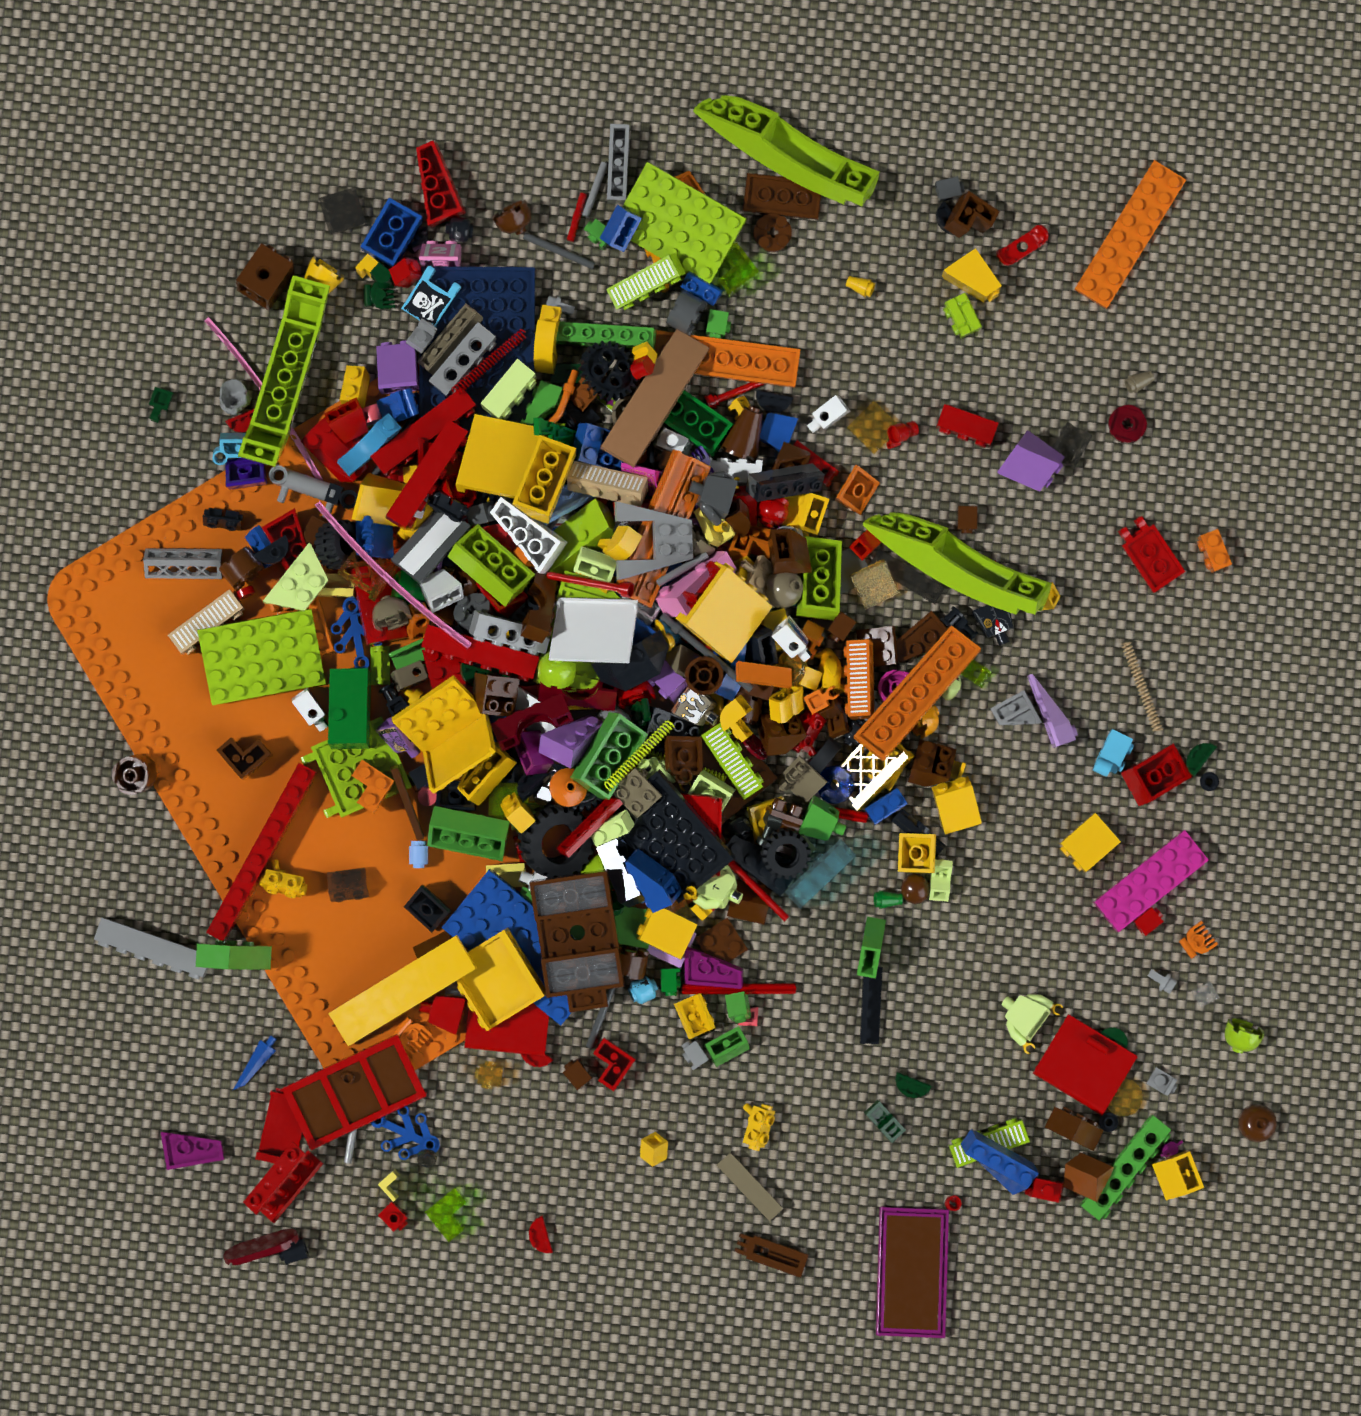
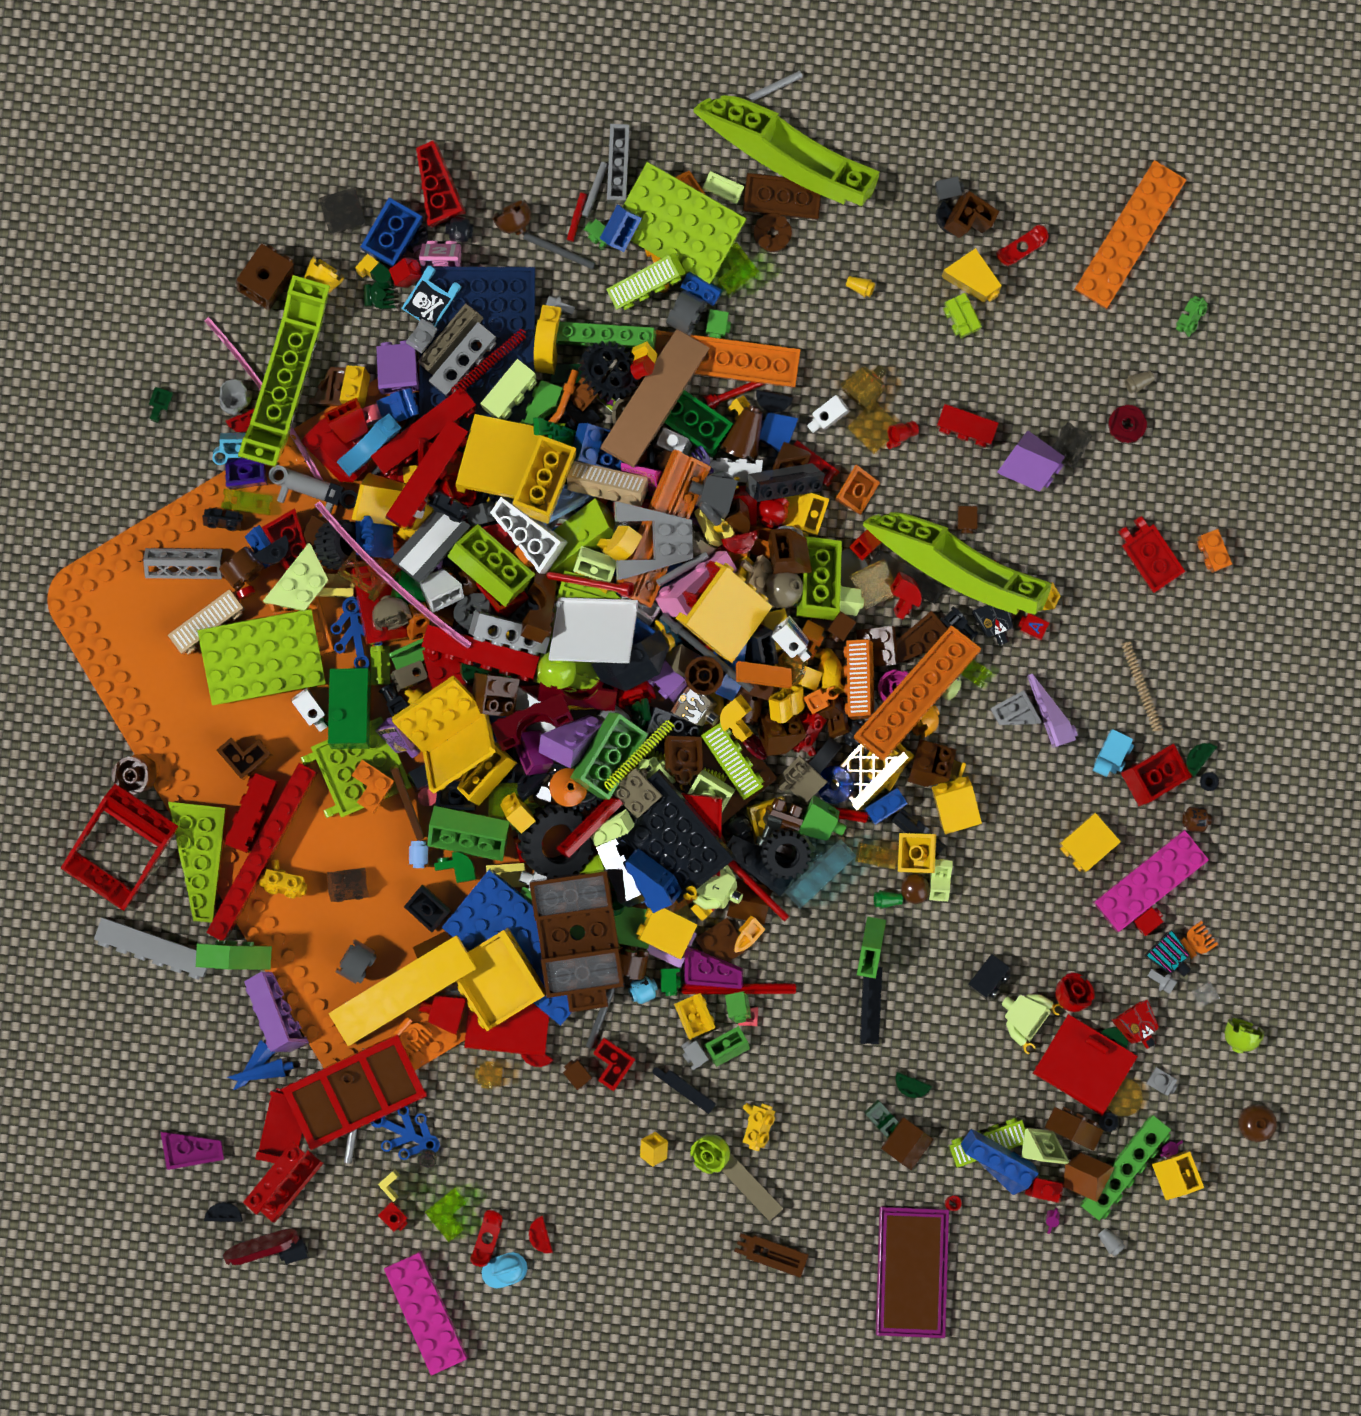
none -> red window [60,784,179,911]
none -> lime wing [168,802,226,923]
none -> black plate [204,1202,243,1222]
none -> clear neon green plate [221,489,273,515]
none -> red wedge [225,773,278,853]
none -> blue bar [226,1058,294,1082]
none -> medium lavender wedge [244,971,309,1052]
none -> reddish brown wing [309,367,346,406]
none -> dark grey brick [335,939,376,984]
none -> dark pink brick [384,1251,468,1375]
none -> green brick [434,852,477,883]
none -> red piece [470,1210,503,1267]
none -> medium azure piece [482,1252,527,1289]
none -> black hinge [652,1067,716,1114]
none -> lime cylinder [690,1134,730,1174]
none -> yellowish green tile [702,171,745,205]
none -> red plate [721,530,757,554]
none -> light orange plate [734,916,765,952]
none -> light grey bar [748,71,803,102]
none -> clear yellow torso [840,365,887,413]
none -> yellowish green brick [840,586,864,616]
none -> clear yellow brick [855,842,899,870]
none -> reddish brown slope [881,1117,934,1170]
none -> red brick [890,571,922,620]
none -> black brick [968,954,1011,1001]
none -> red brick [1018,613,1050,641]
none -> yellowish green slope [1021,1128,1069,1164]
none -> magenta piece [1046,1208,1060,1234]
none -> red cylinder [1055,972,1095,1012]
none -> light grey cone [1098,1228,1126,1257]
none -> red torso [1112,1000,1159,1049]
none -> torso [1144,930,1191,977]
none -> bright green hinge [1176,296,1208,337]
none -> reddish brown head [1182,807,1212,832]

